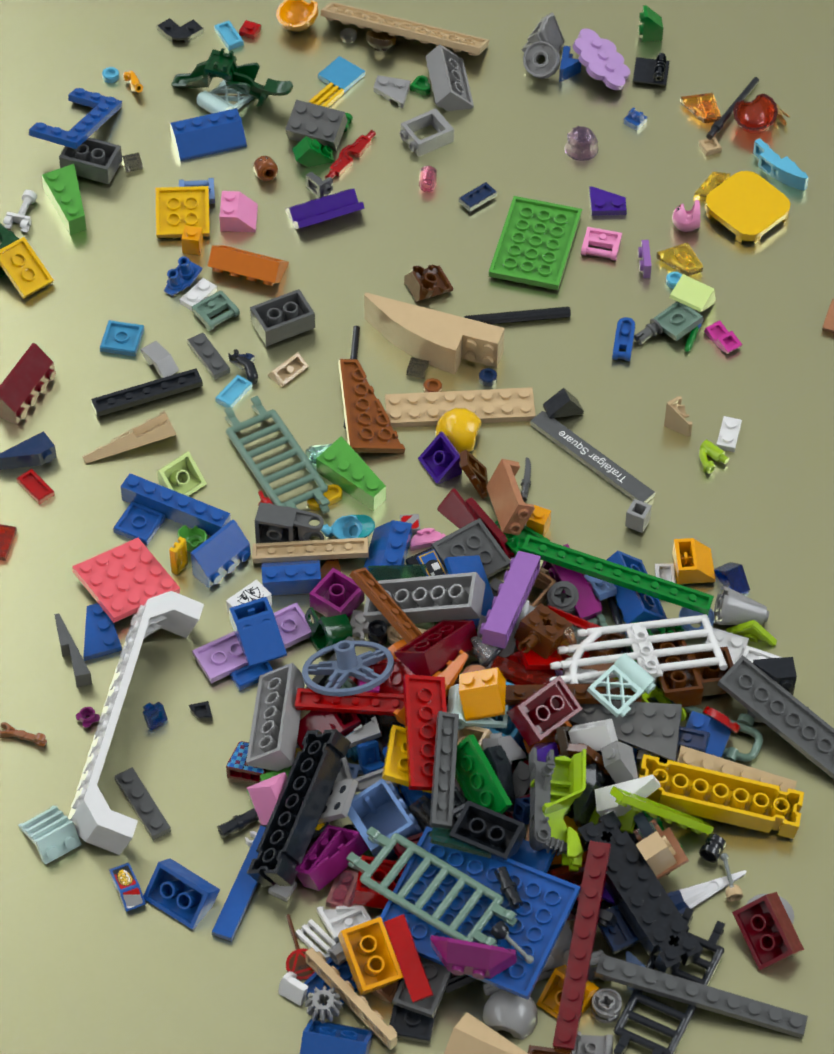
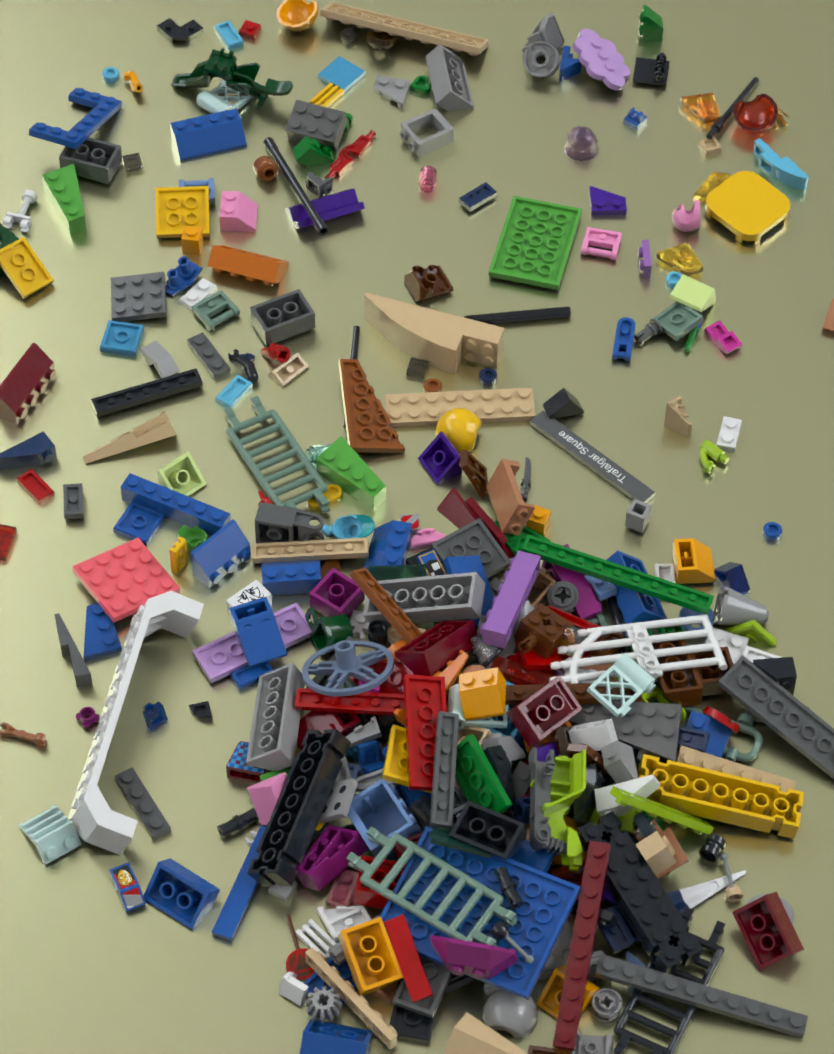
none -> dark grey plate [63,483,84,519]
none -> dark grey plate [111,272,167,322]
none -> red hinge [261,343,291,363]
none -> black piece [264,137,329,236]
none -> blue tile [762,522,782,541]

